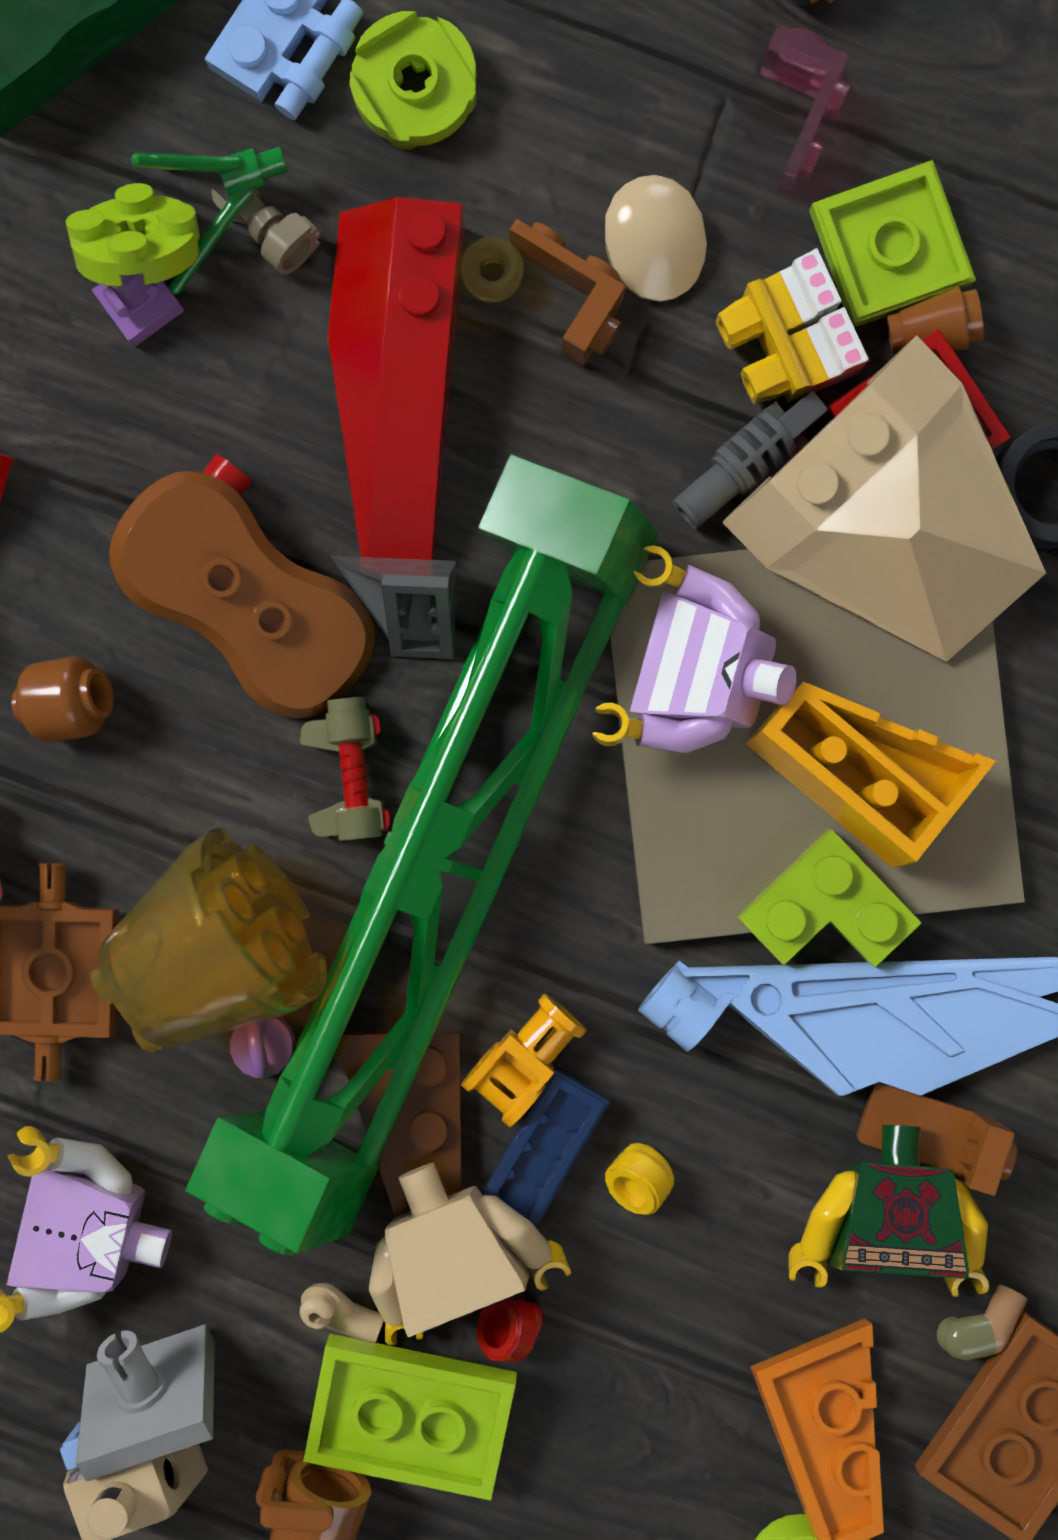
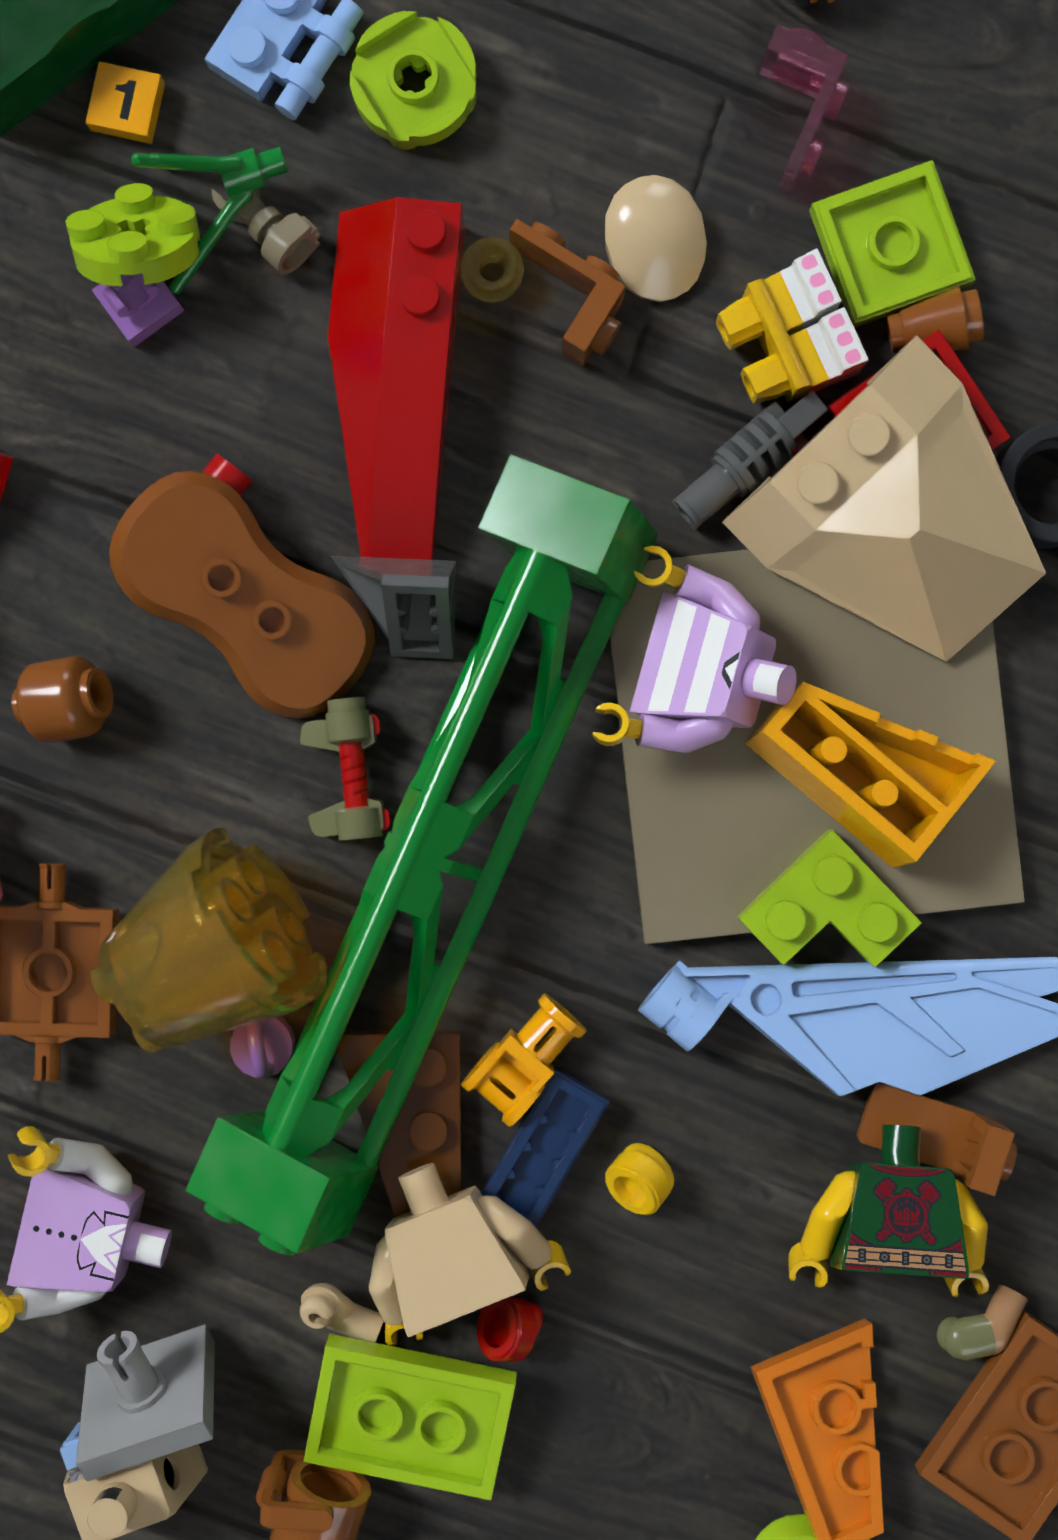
none -> light orange tile [85,61,165,144]

